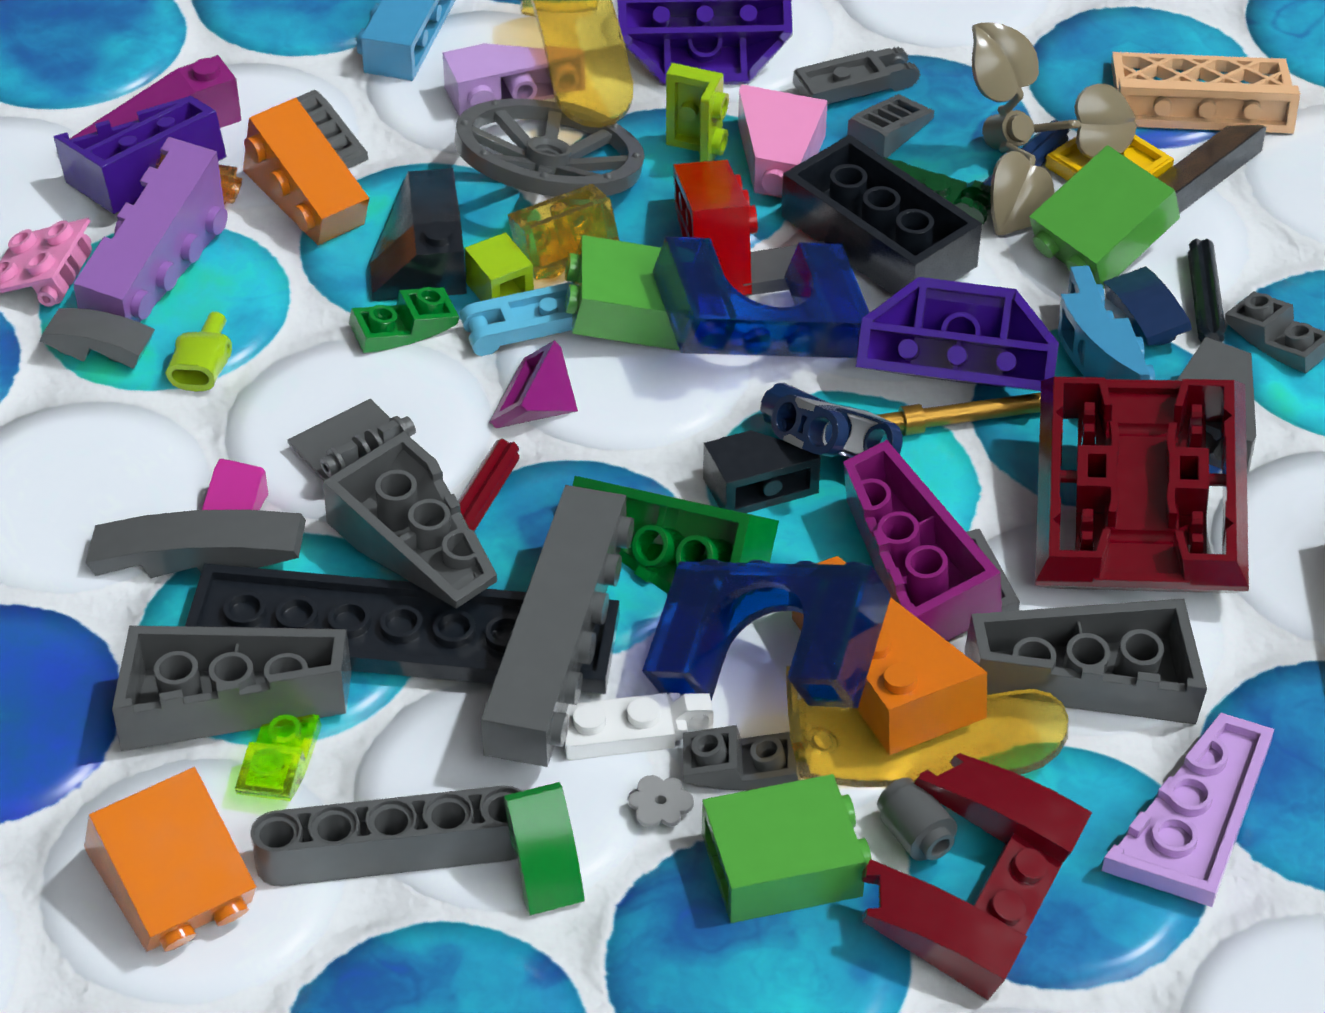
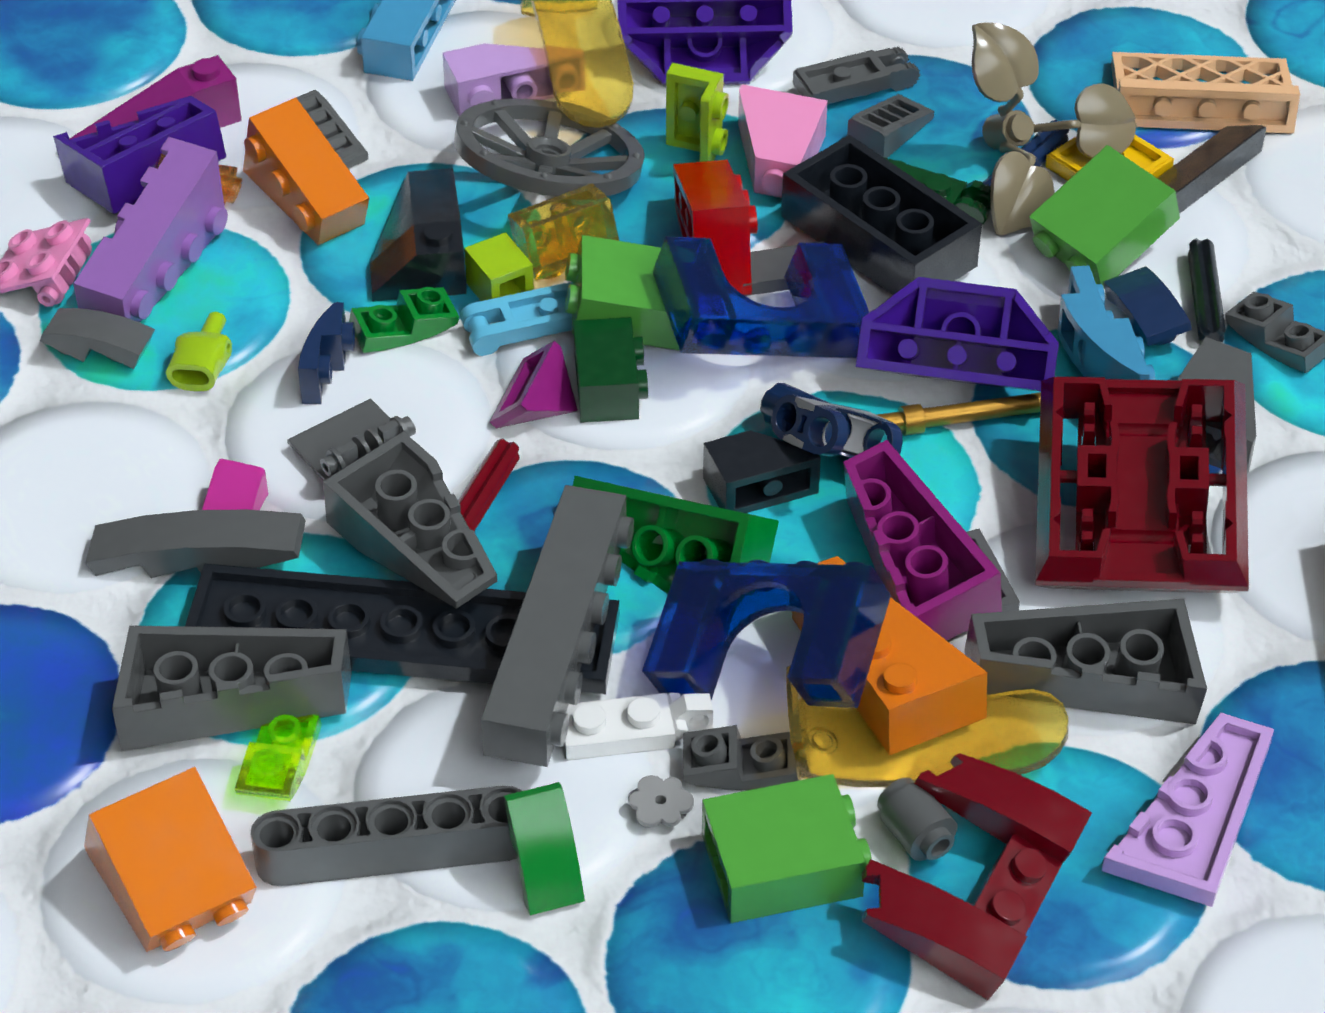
none -> dark blue slope [298,302,355,404]
none -> dark green piece [573,317,648,423]

